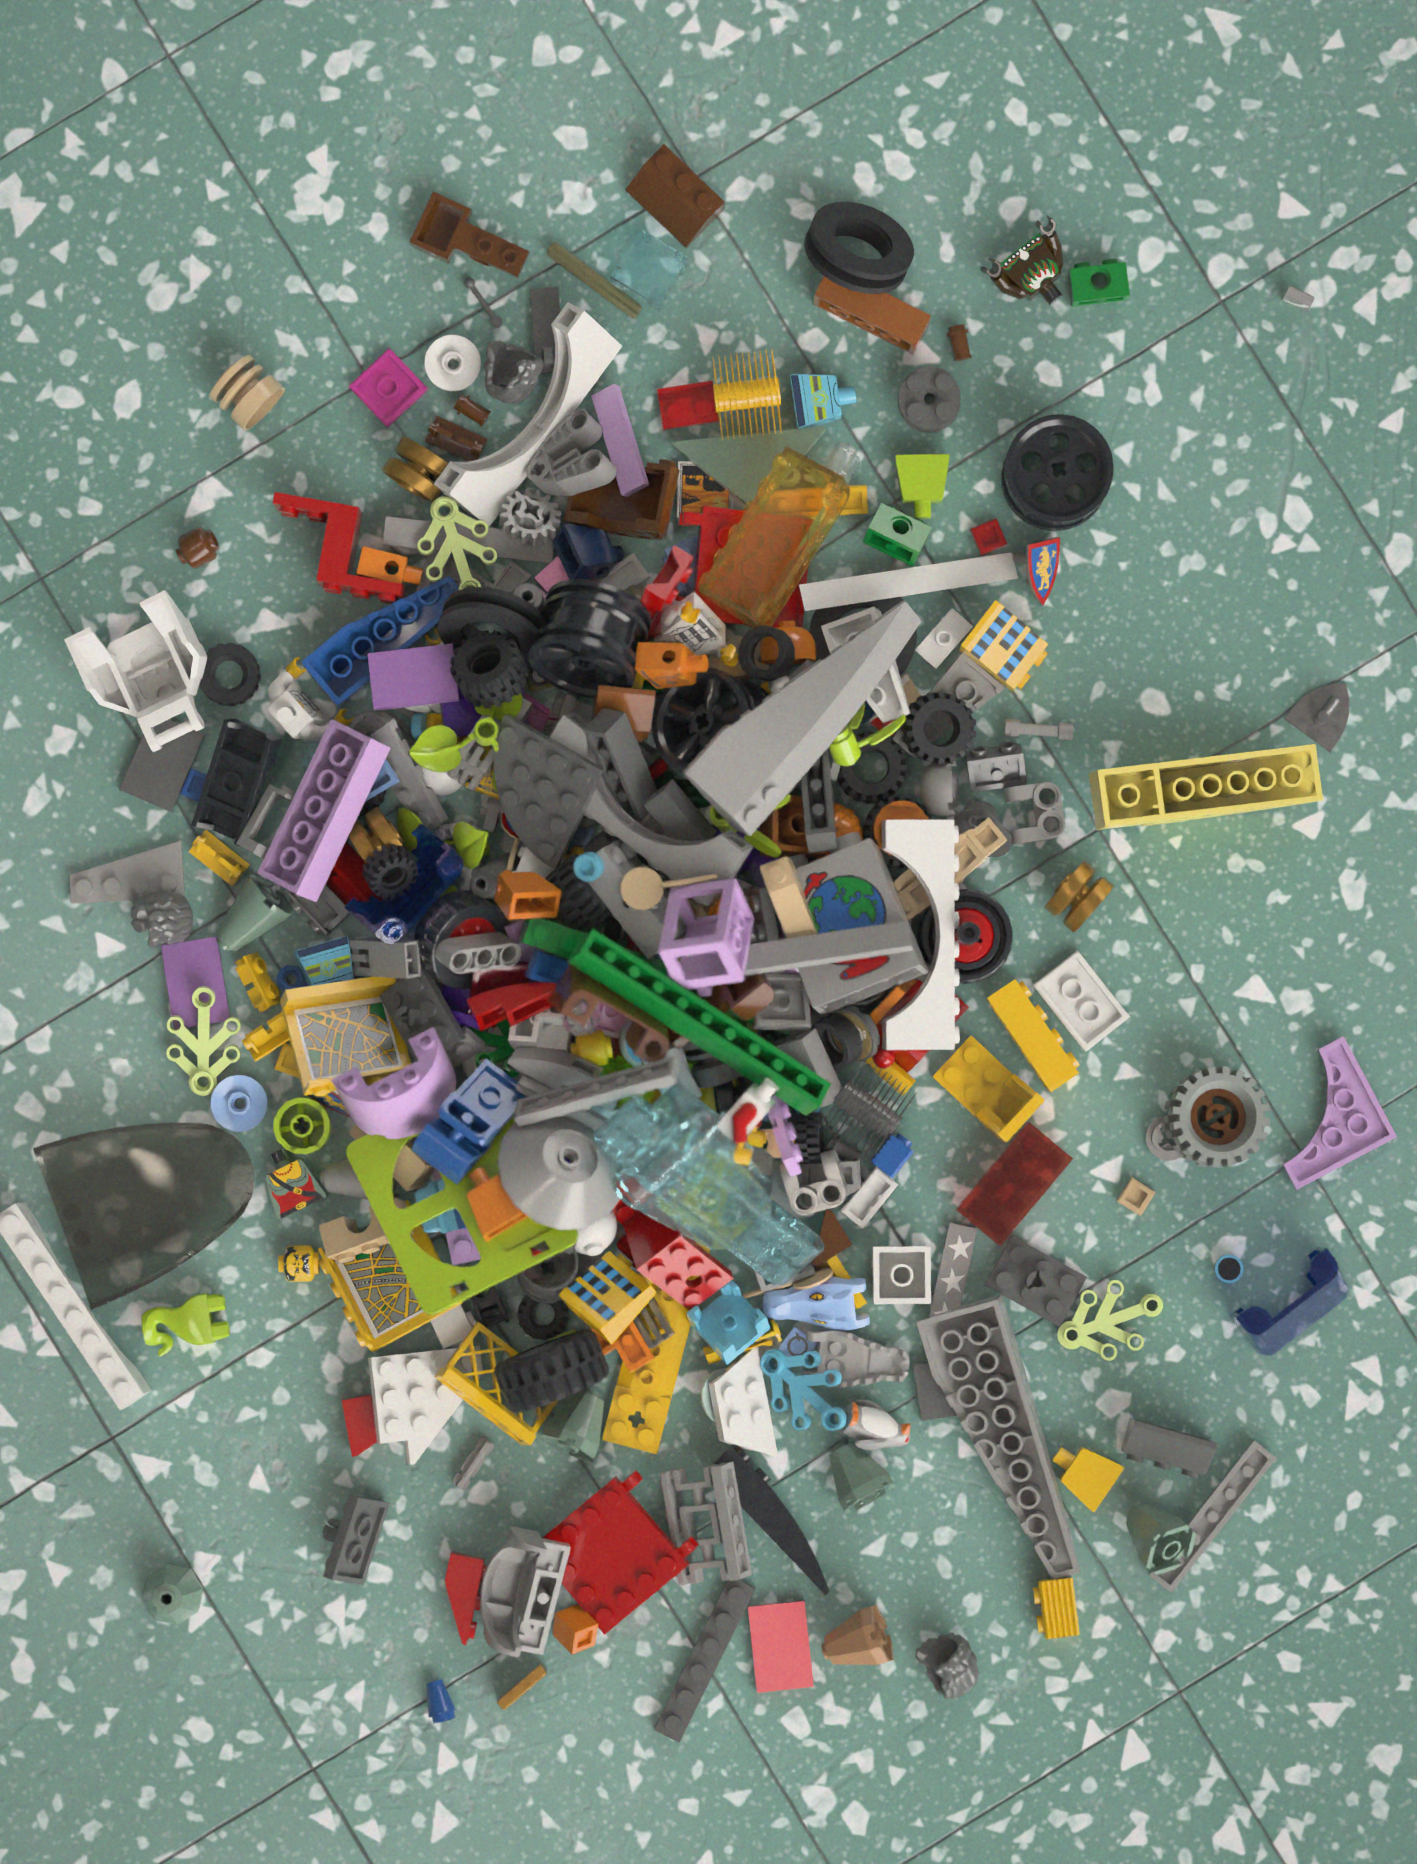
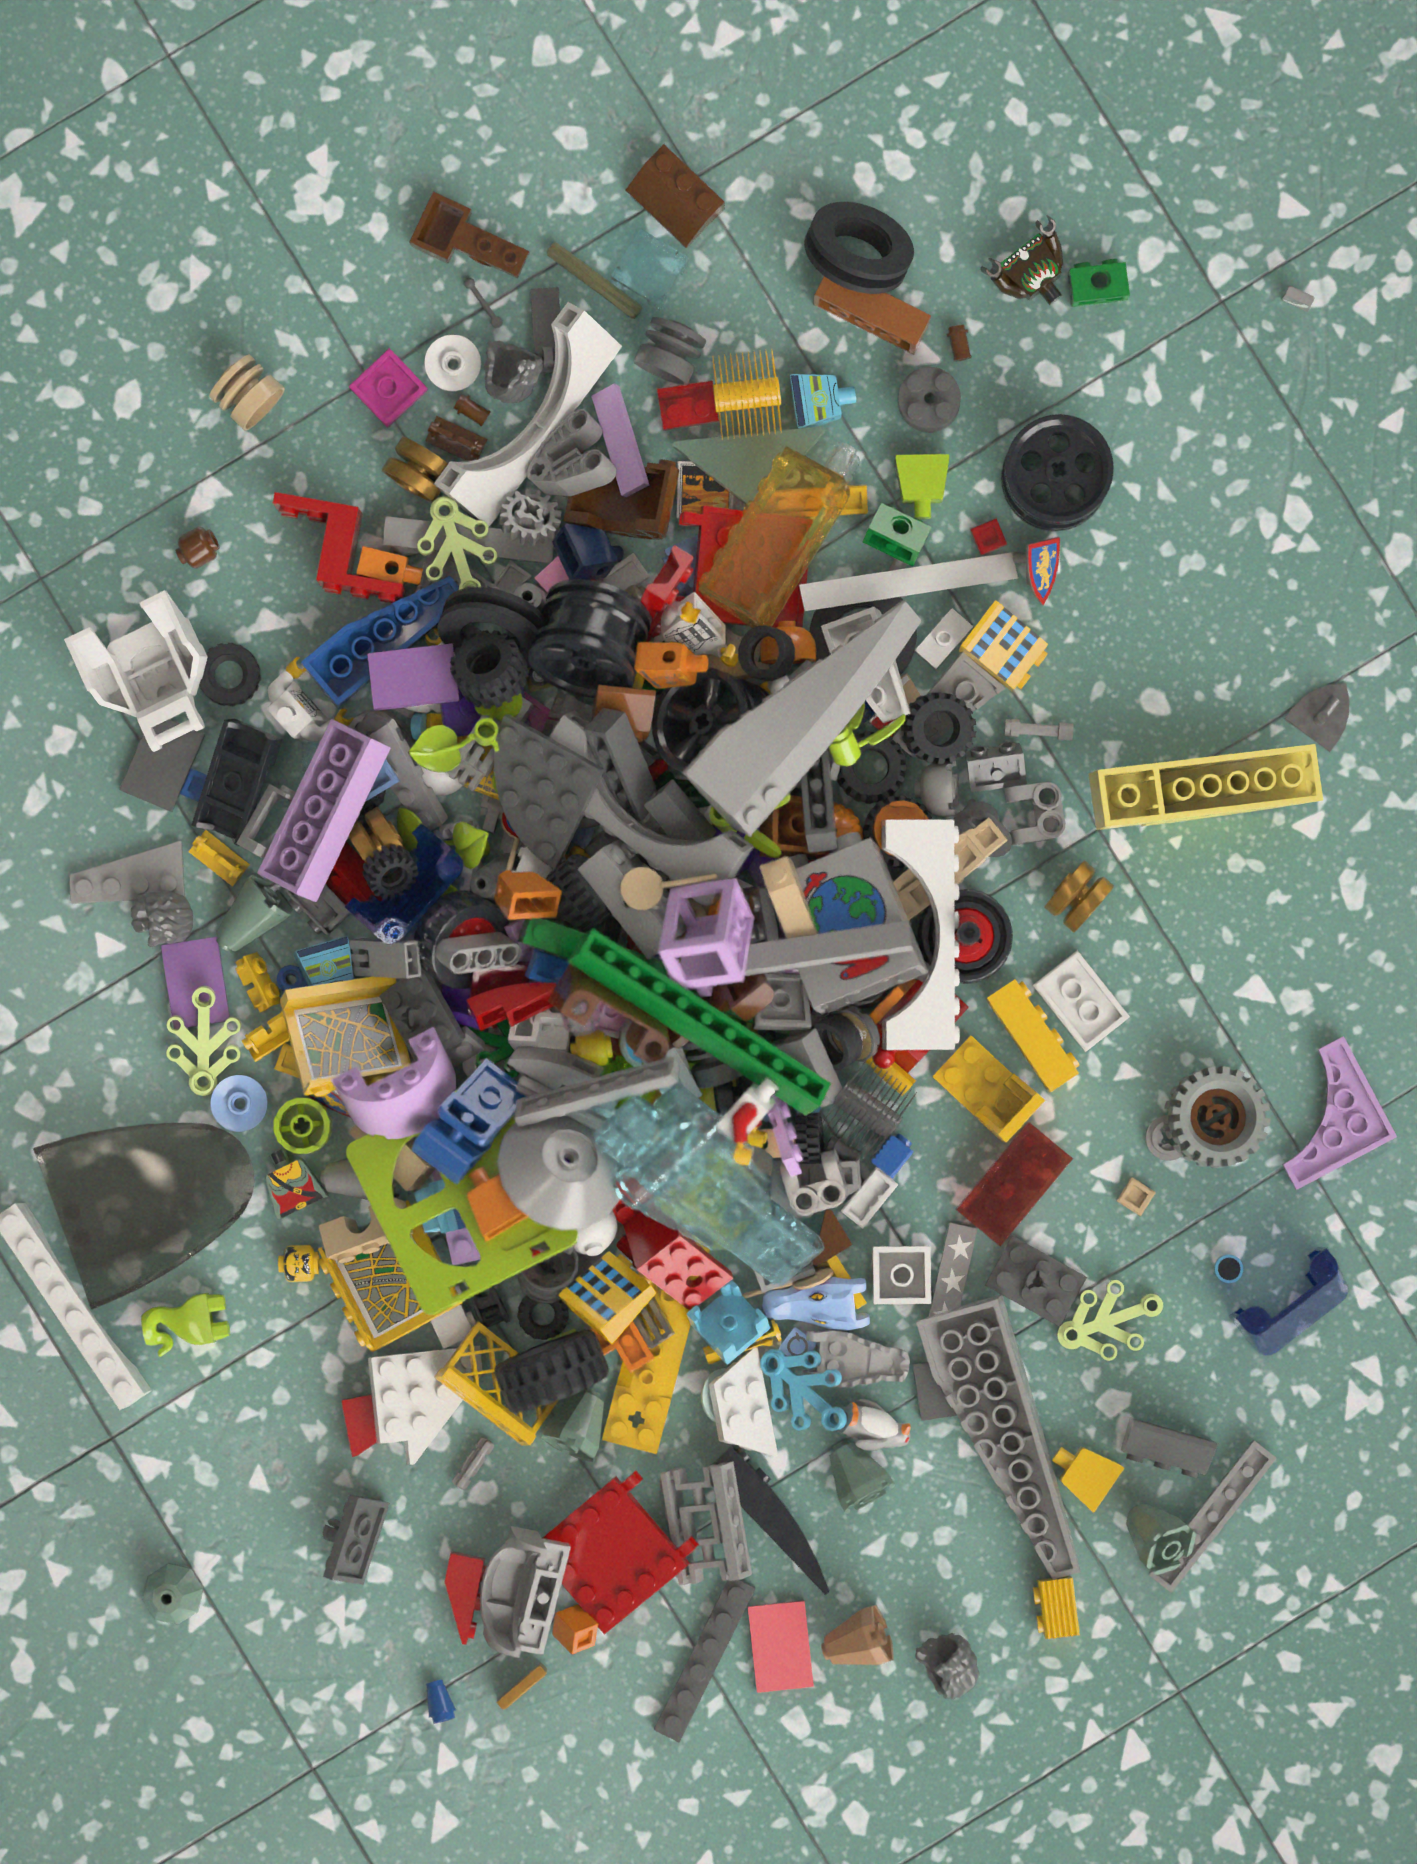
medium azure tile [573,852,604,882] -> none
none -> dark grey wheel [633,317,707,386]

